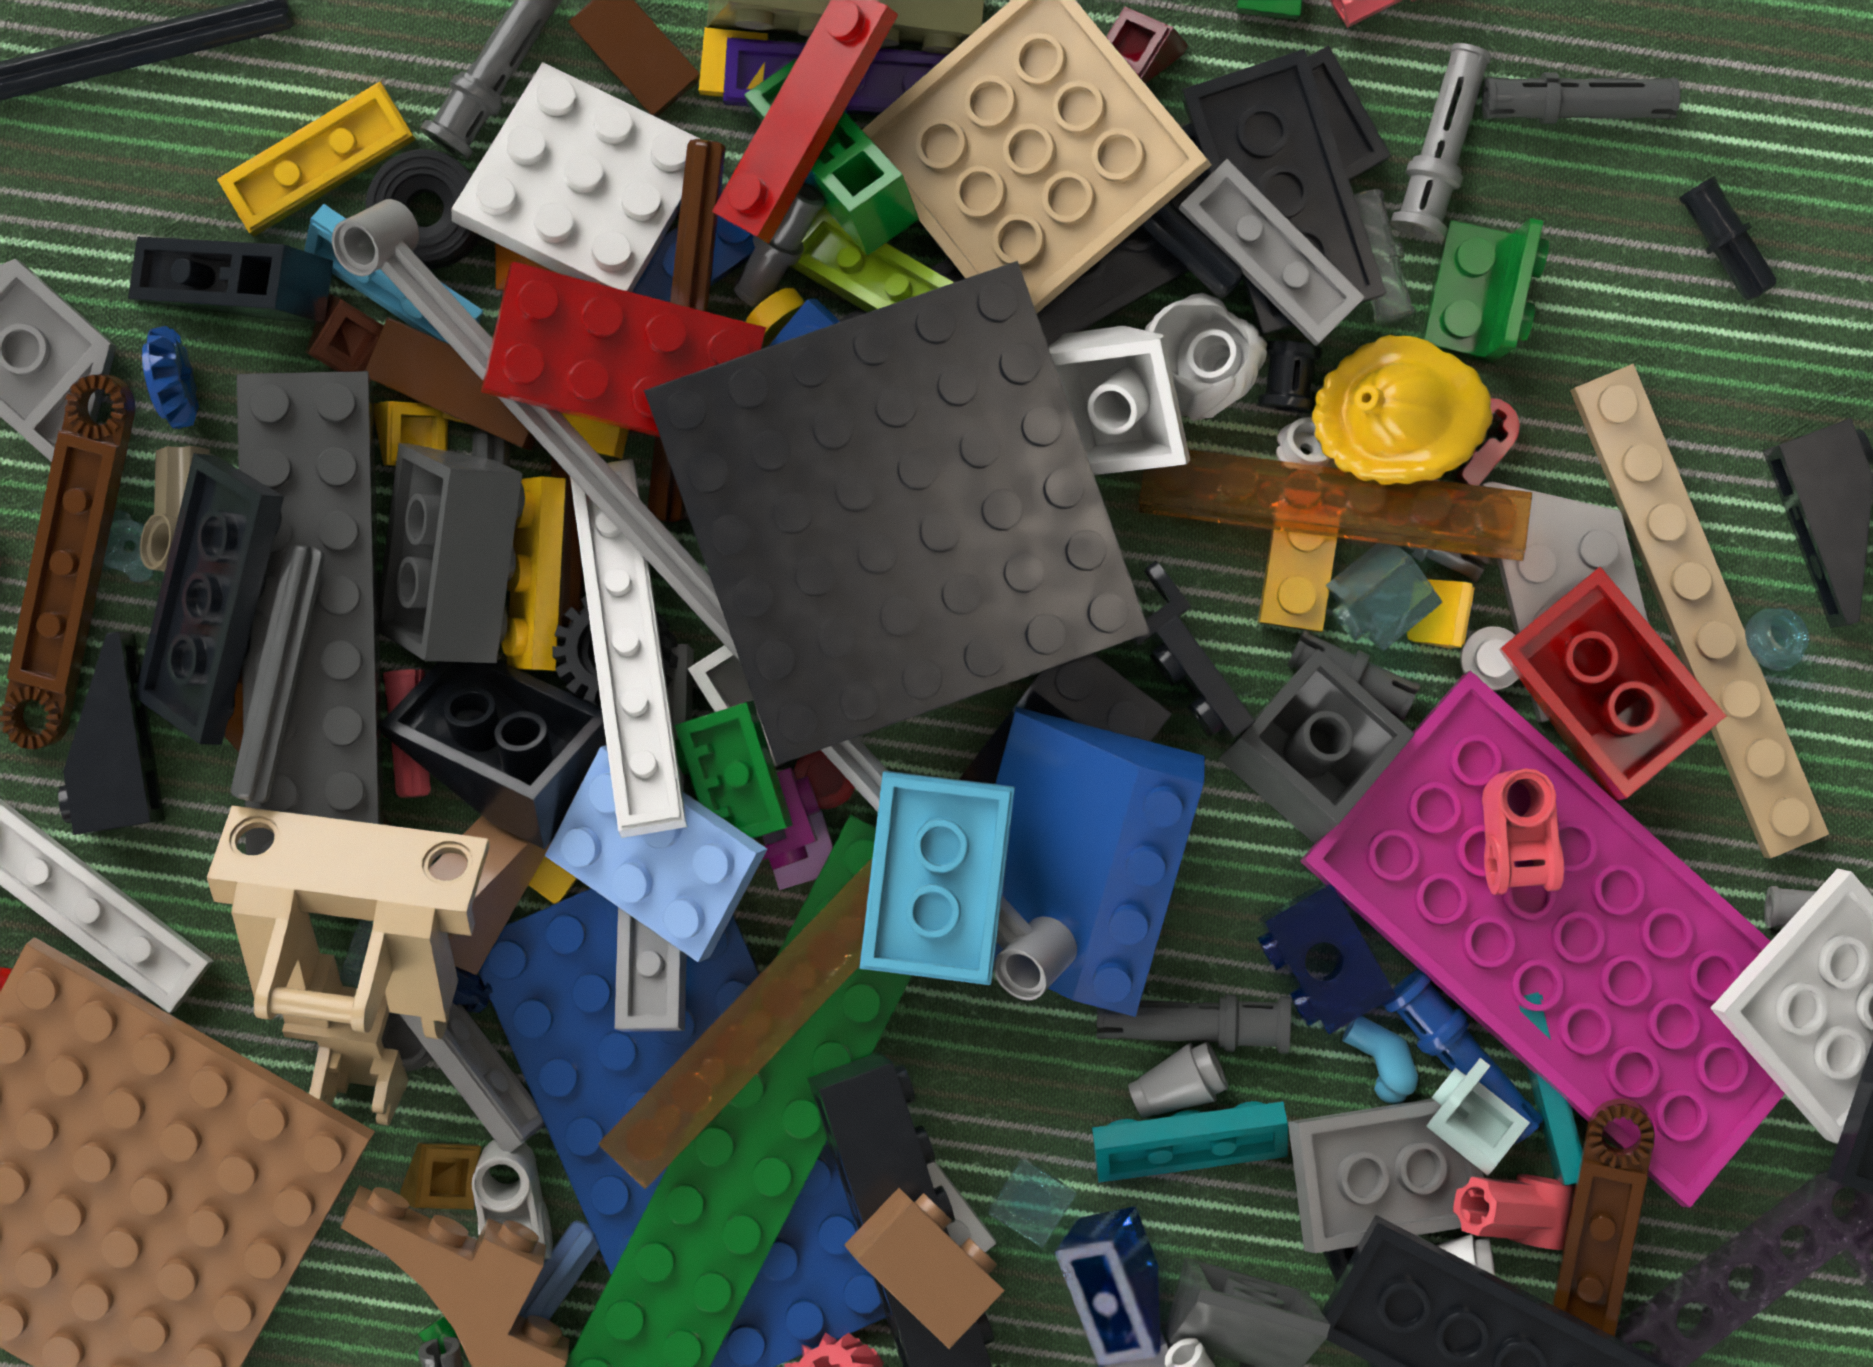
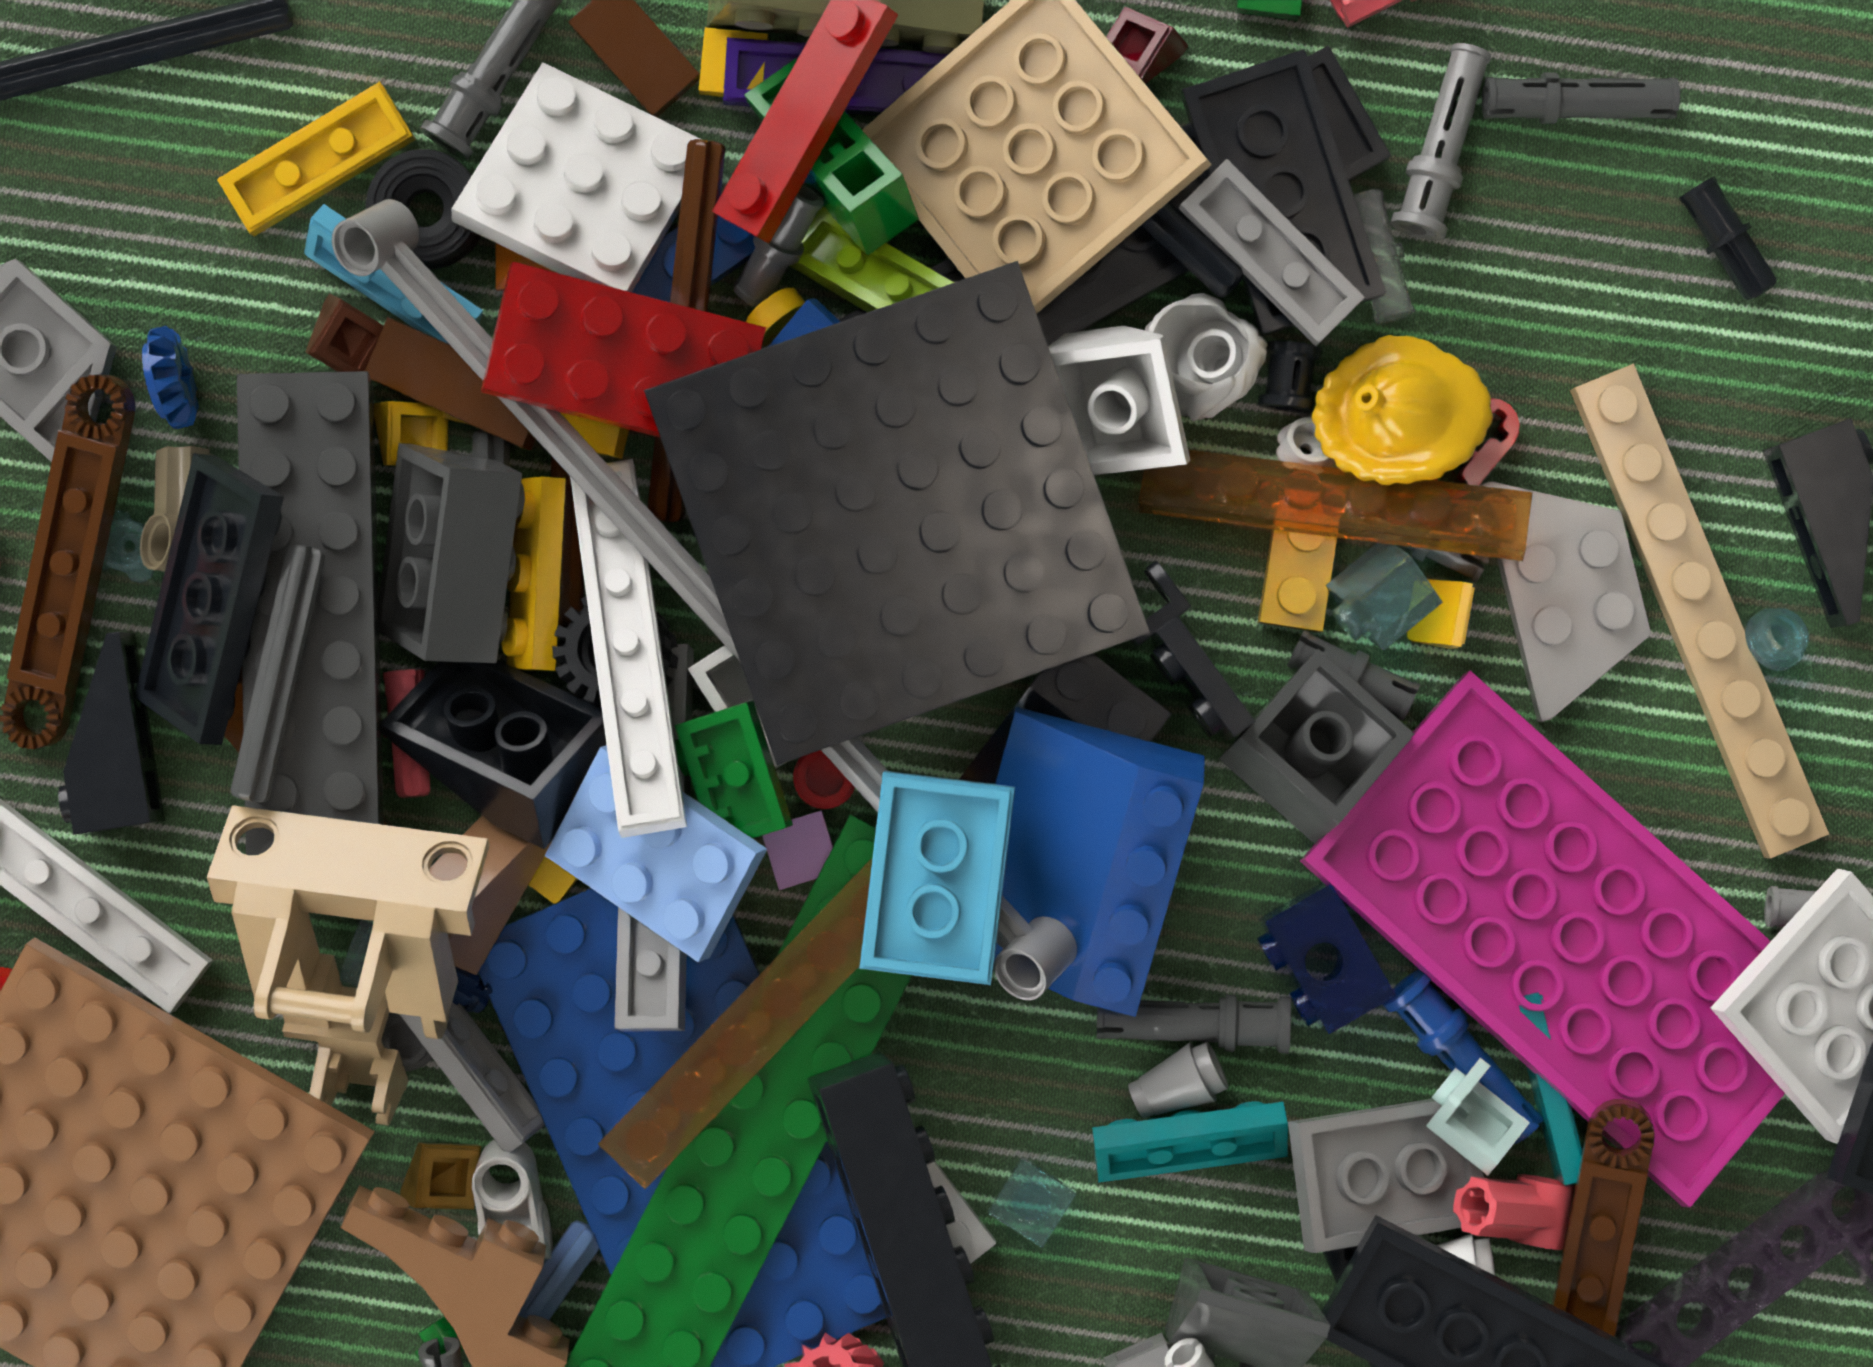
black slope [128,236,334,324] -> none
magenta bracket [762,768,820,870] -> none
medium nougat brick [844,1188,1005,1349] -> none
clear blue slope [1054,1206,1161,1367] -> none
medium azure arm [1342,1013,1418,1104] -> none
green bracket [1421,218,1549,363] -> none
white plate [1460,627,1519,690] -> none
coral piece [1482,768,1564,895] -> none
red slope [1499,567,1726,801] -> none

